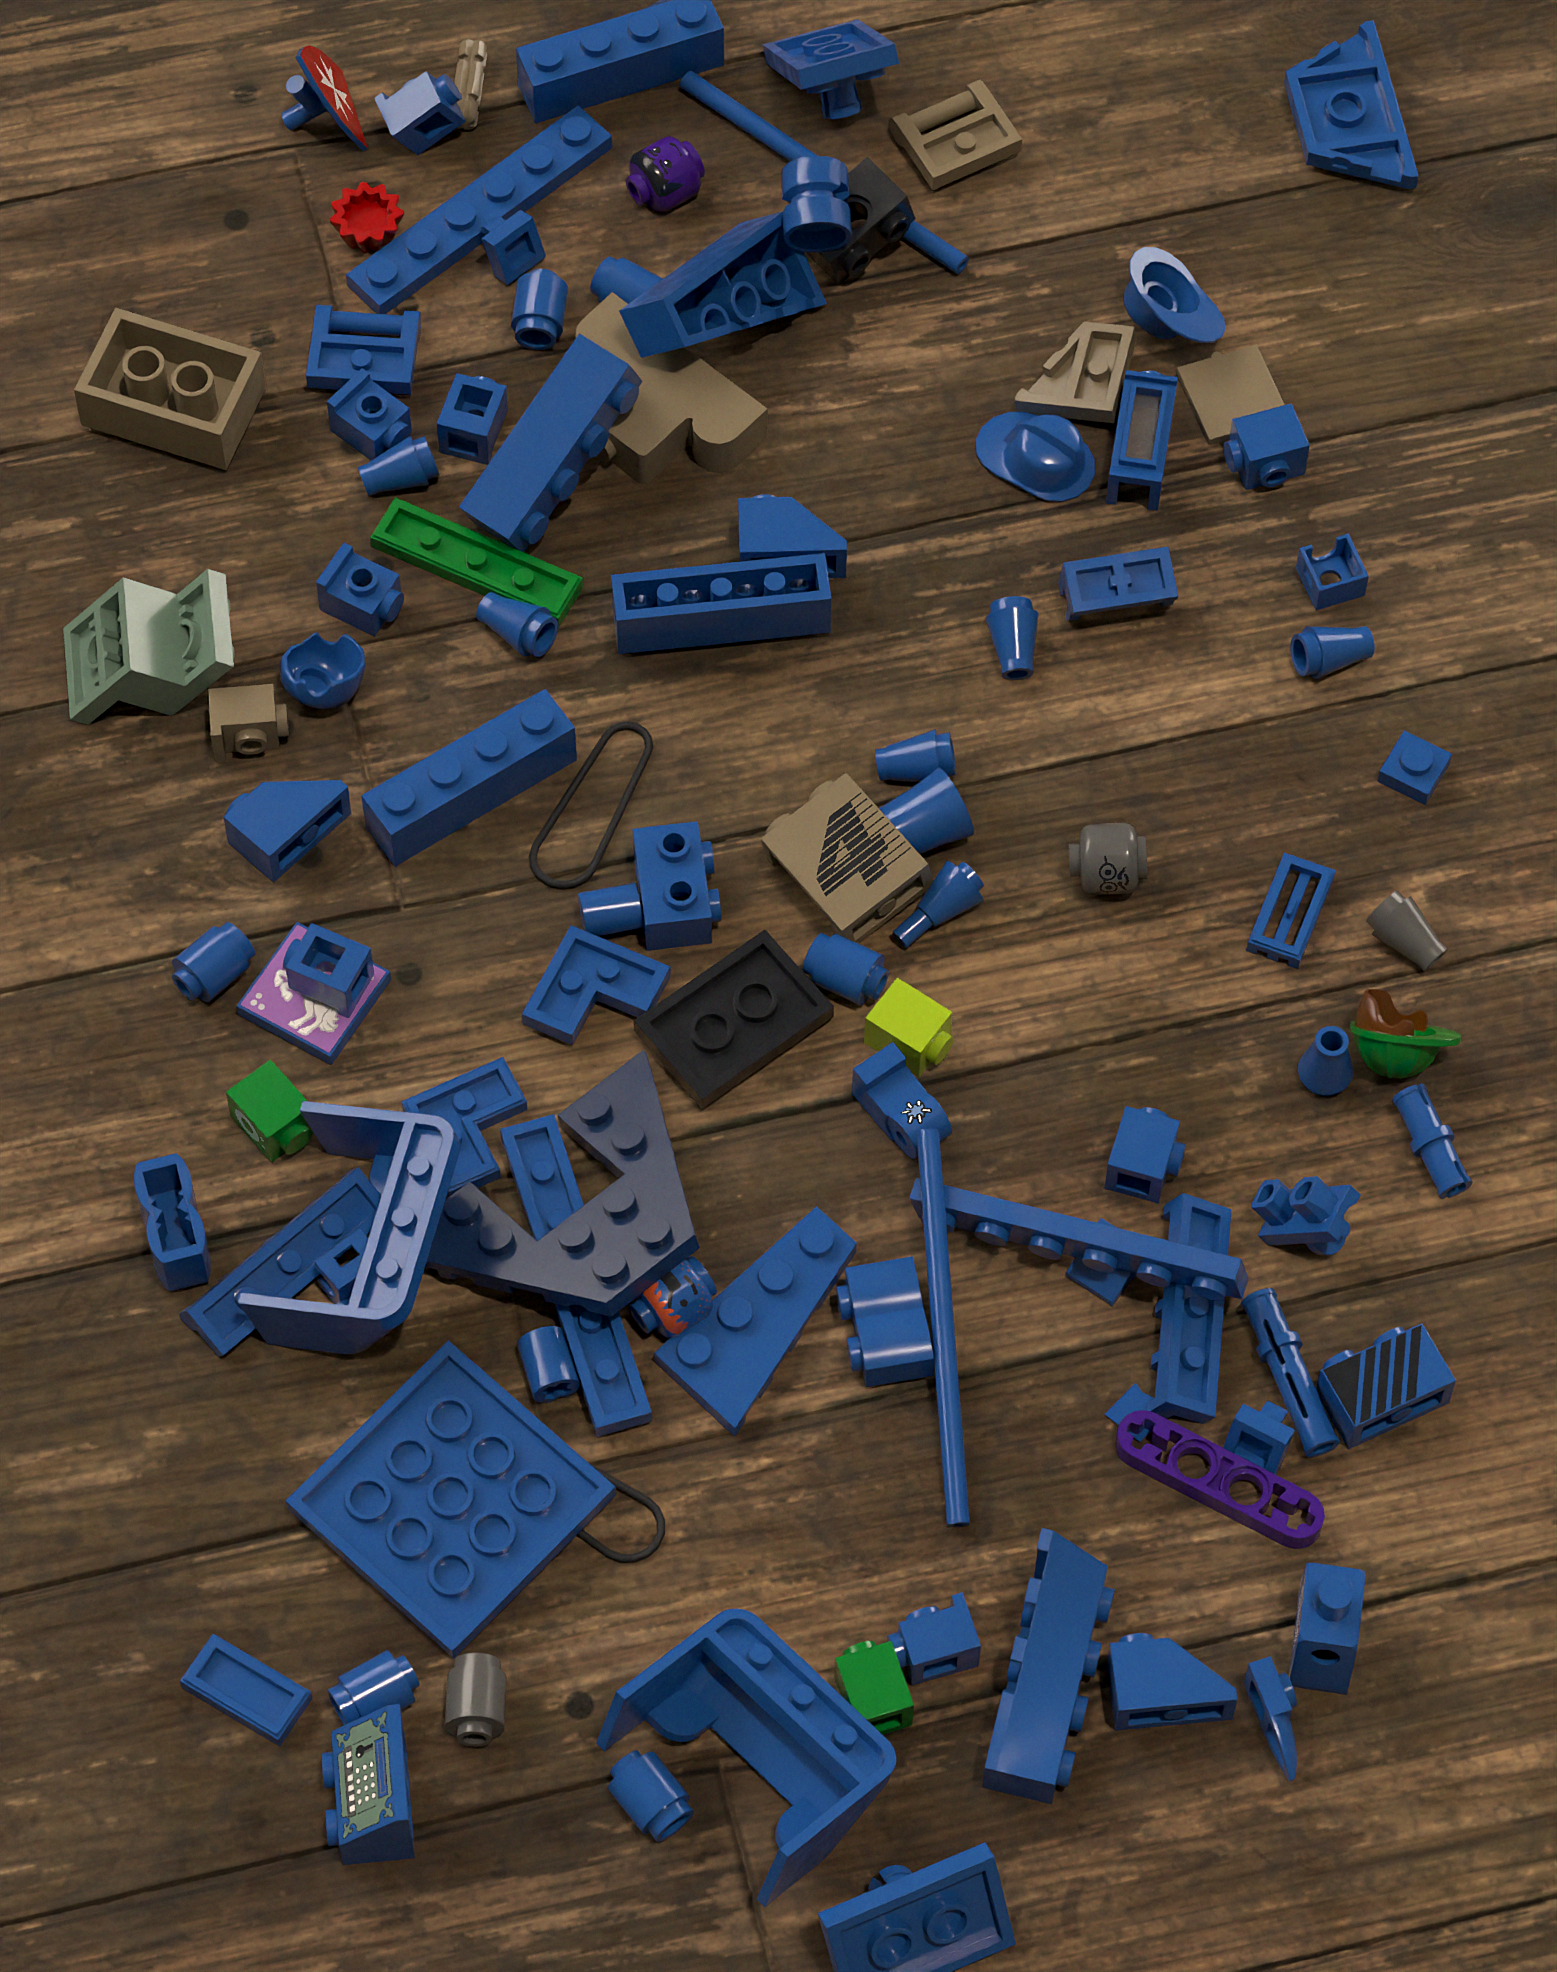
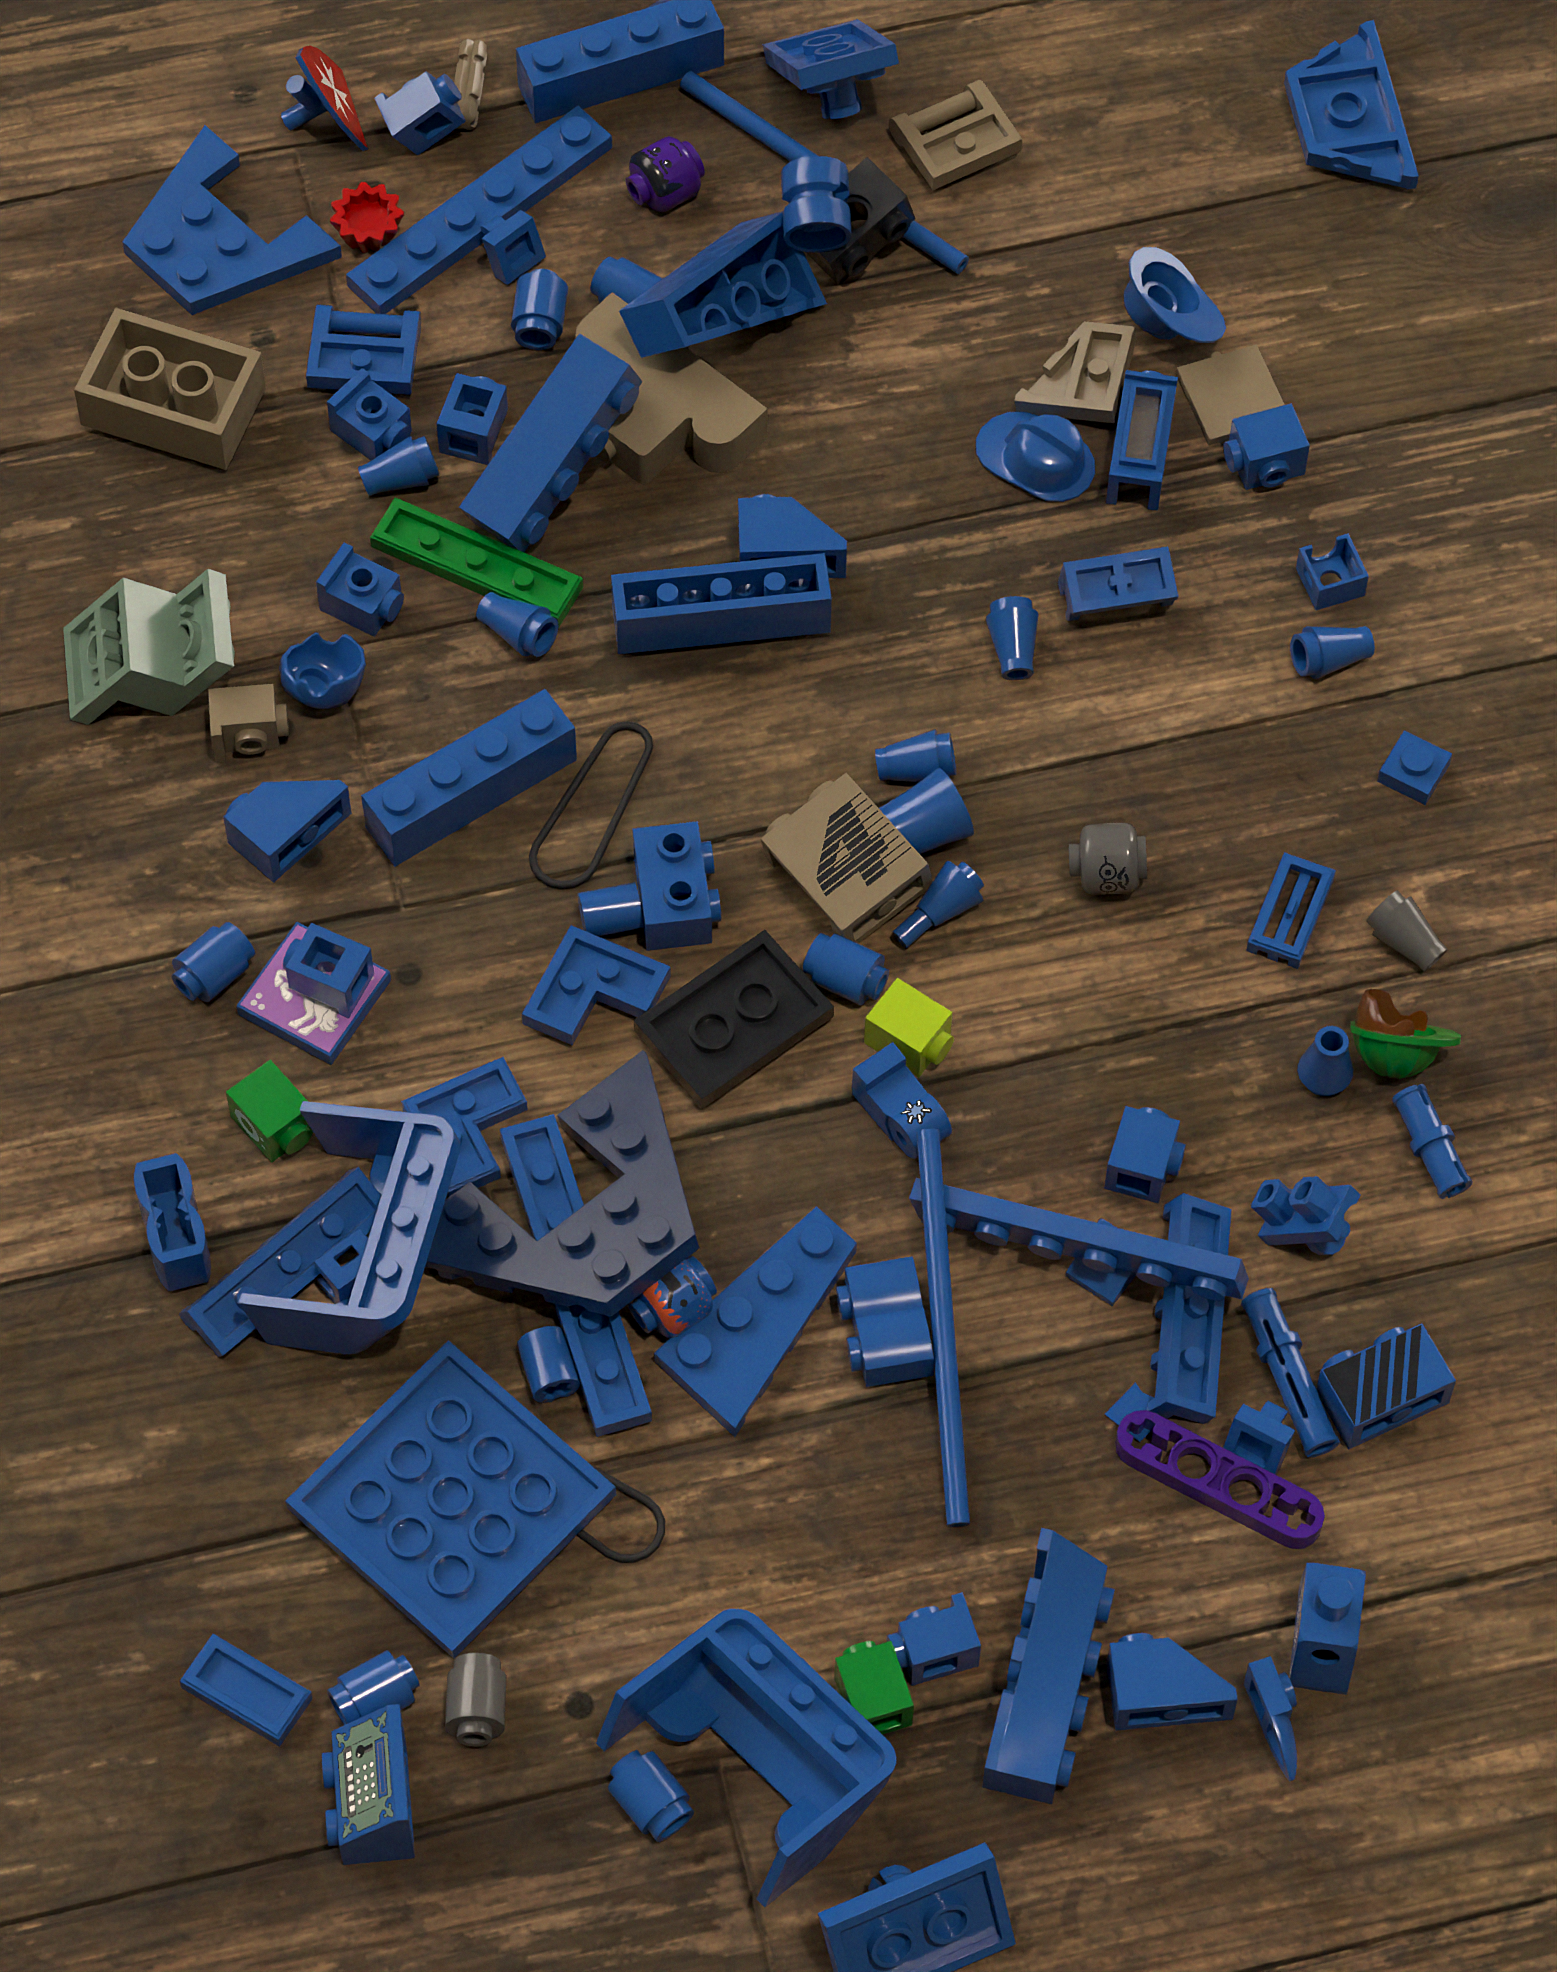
none -> blue wing [122,125,342,315]

